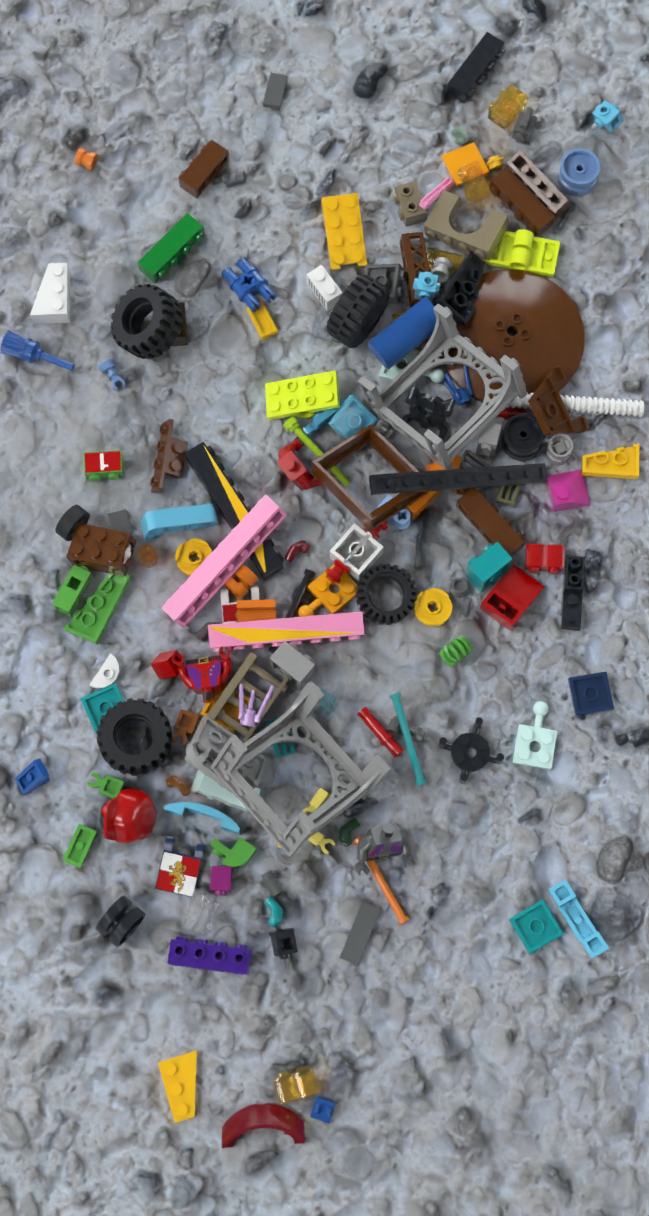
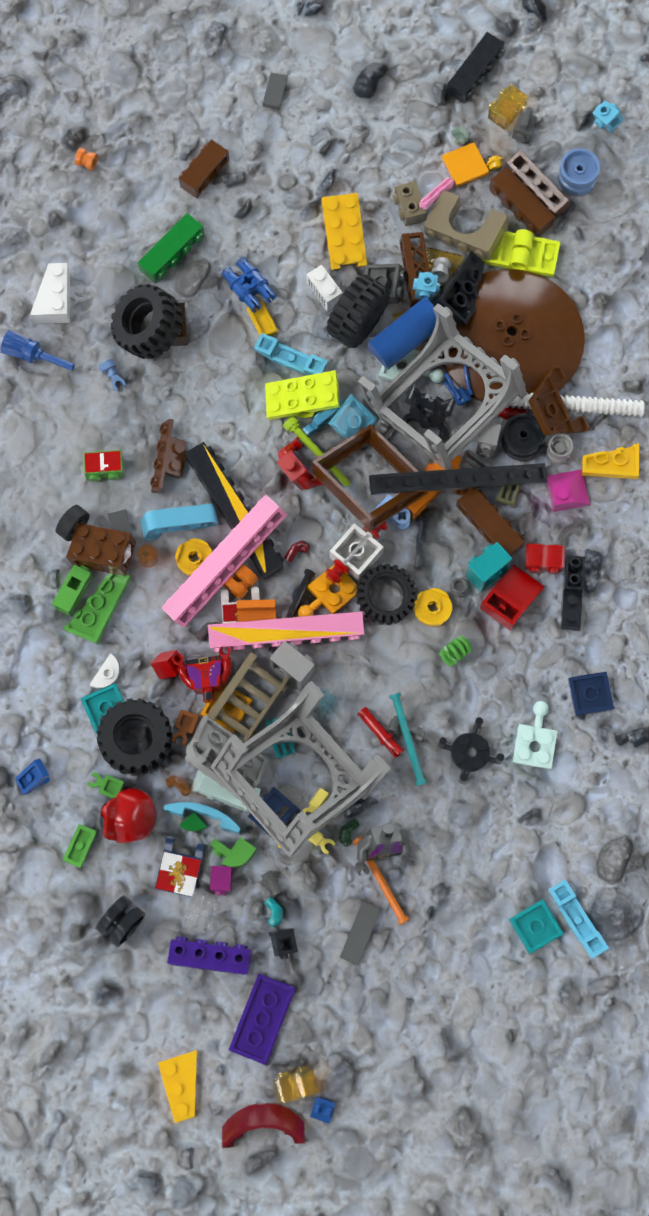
lavender plant [238,684,274,727] -> none
clear yellow brick [458,160,491,205] -> none
none -> green tile [179,812,207,832]
none -> dark purple tile [228,973,296,1065]
none -> dark blue plate [248,787,301,840]
none -> medium azure slope [254,333,328,375]

